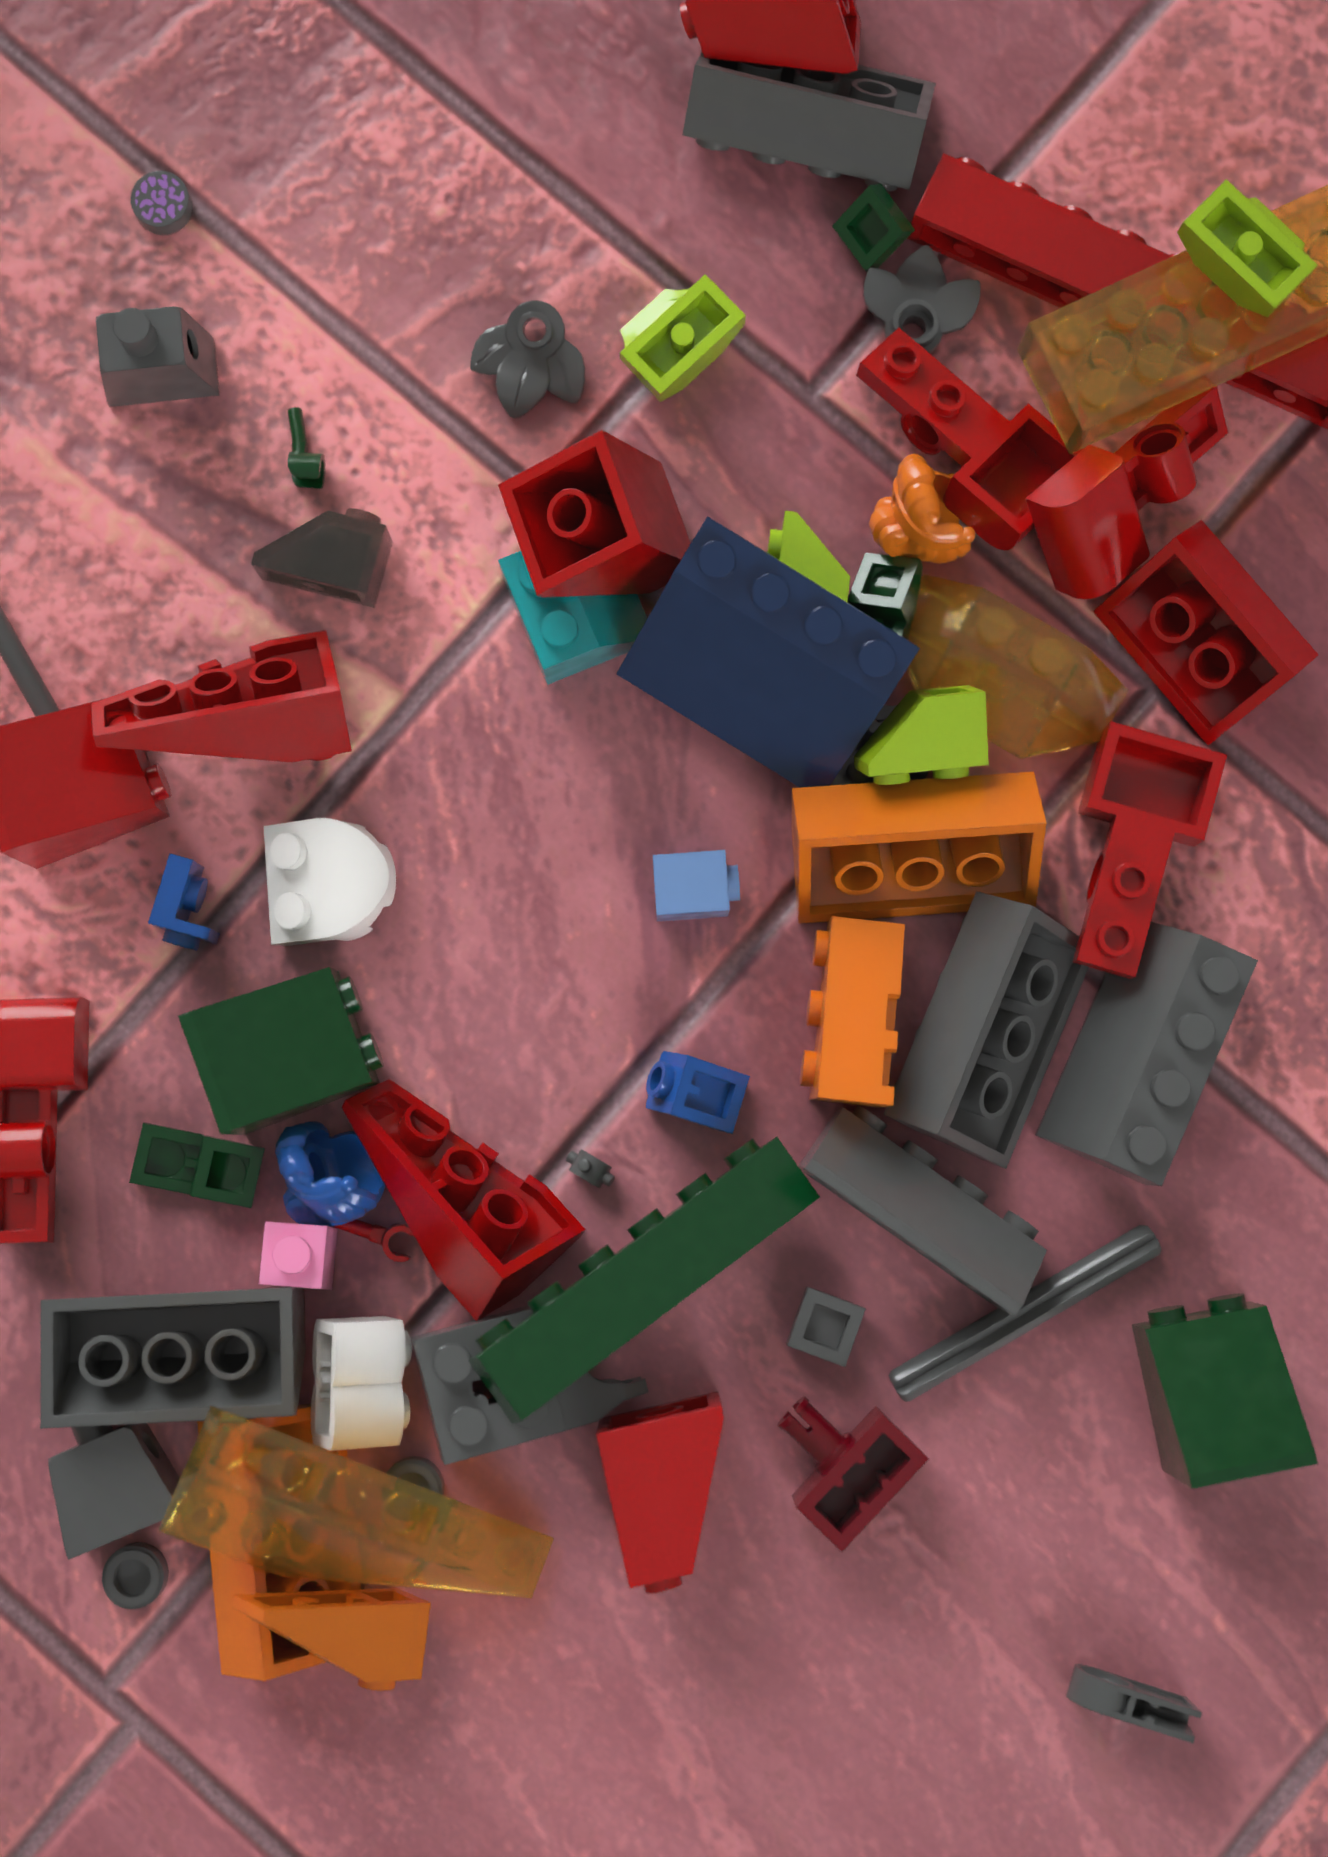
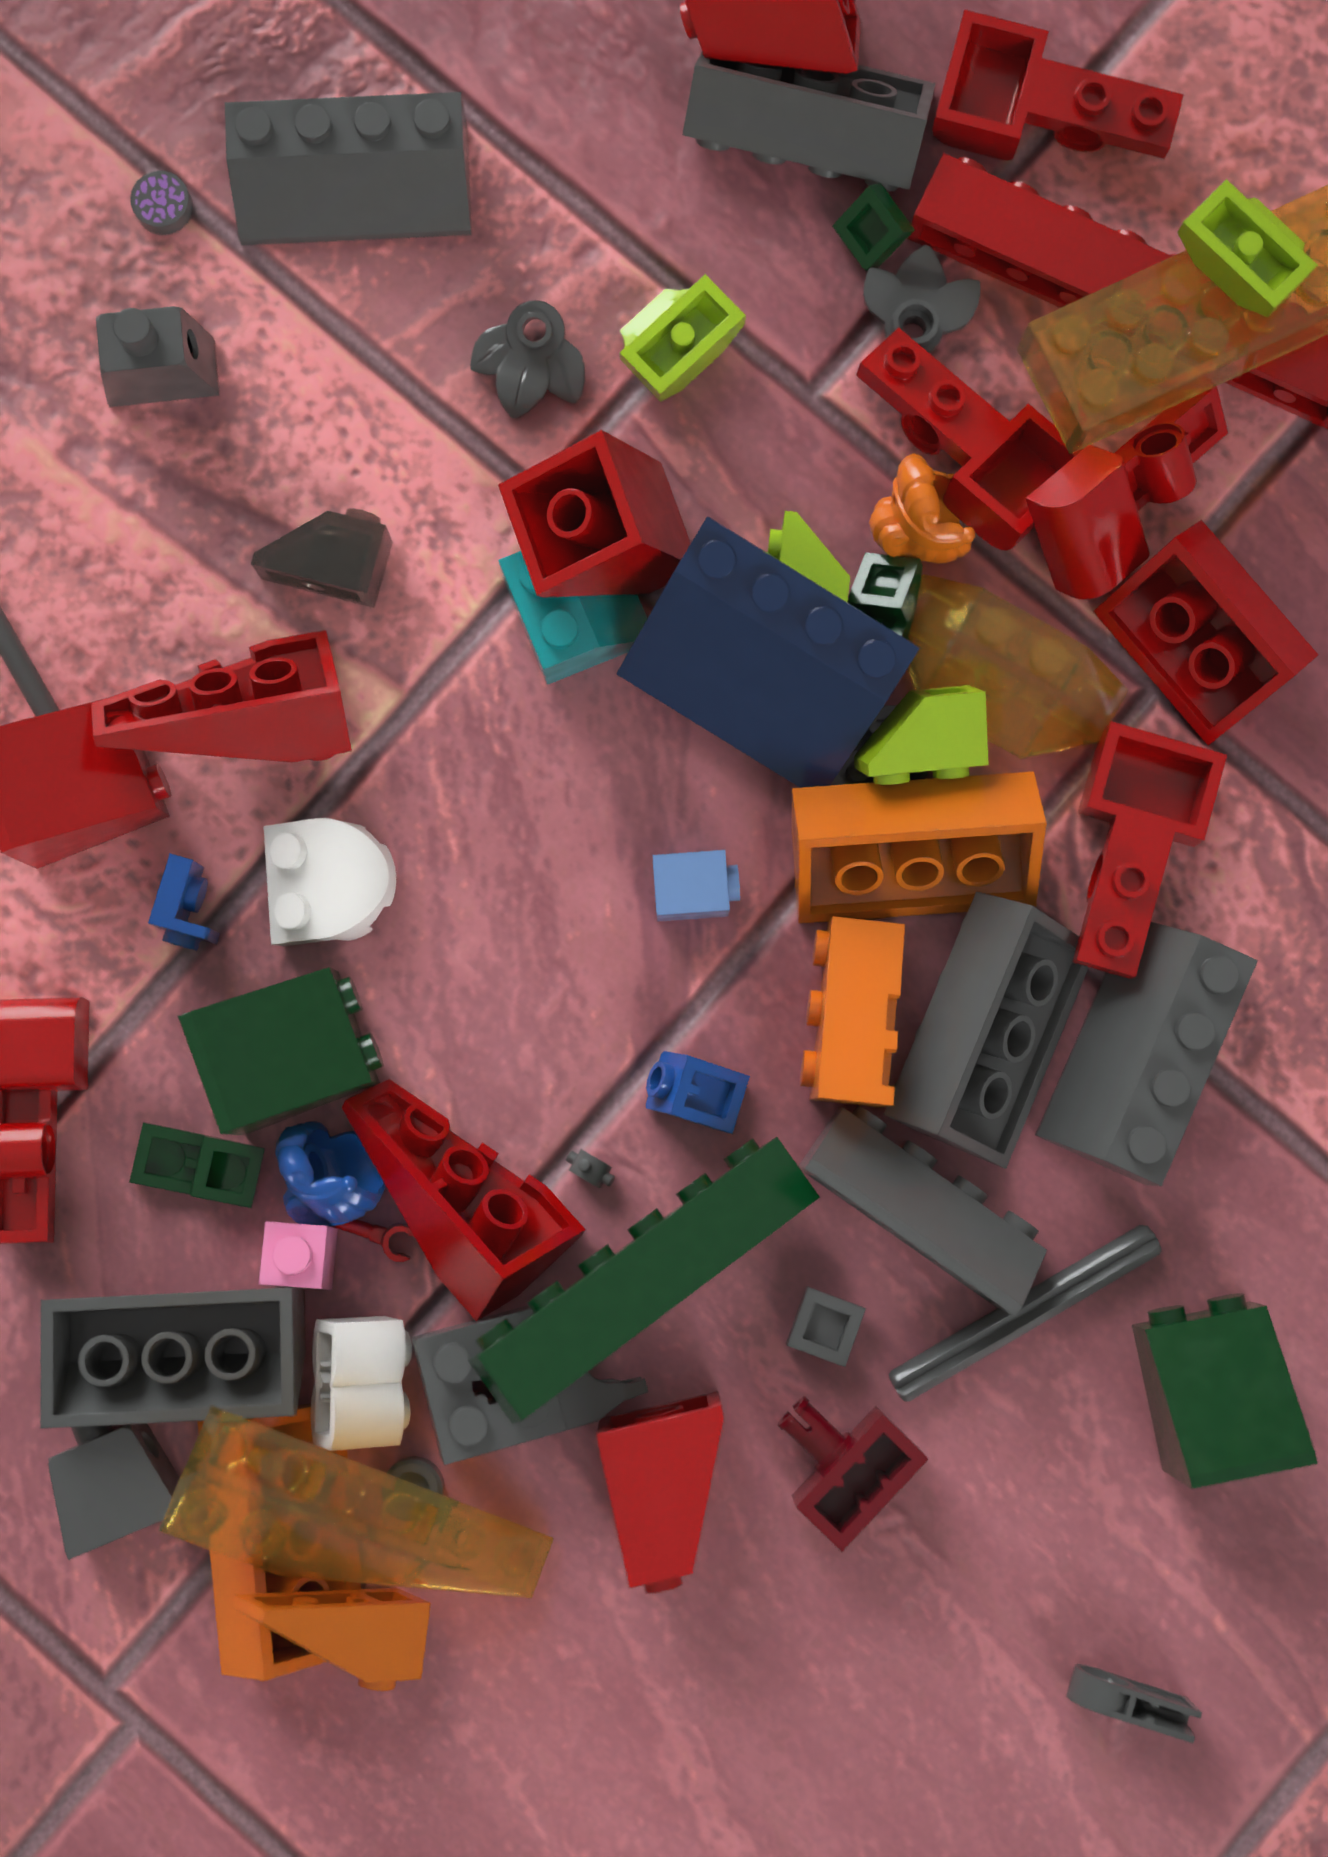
dark grey tile [102,1542,169,1609] -> none
dark green hand [287,407,325,489] -> none
none -> dark grey slope [225,92,472,245]
none -> red plate [932,9,1184,161]

